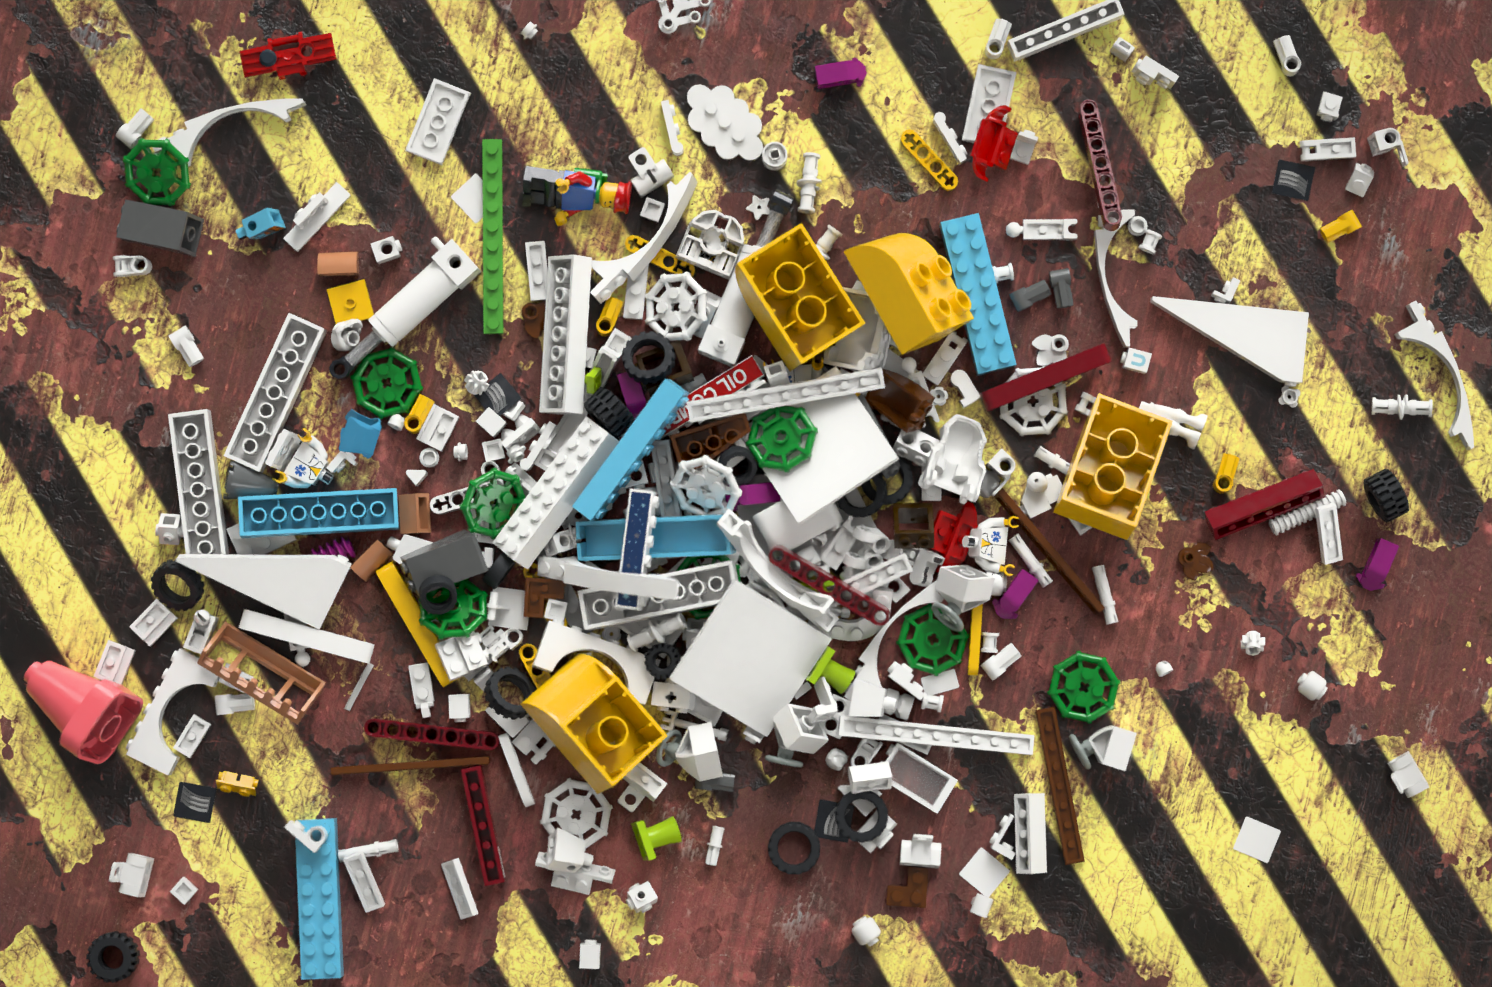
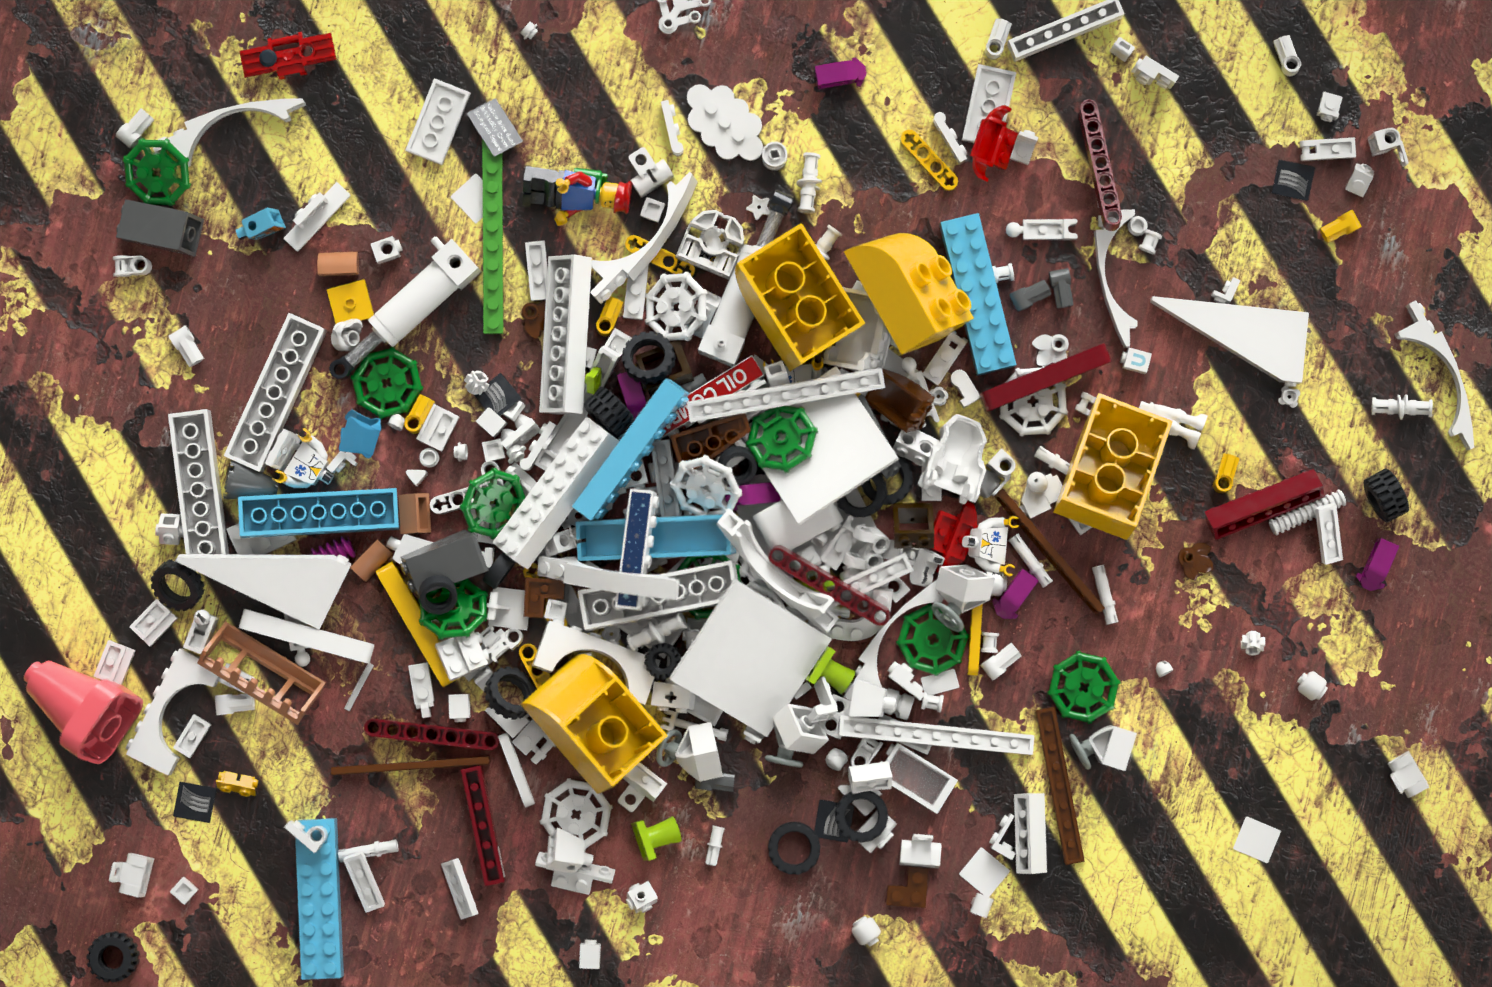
none -> sticker [467,98,523,156]

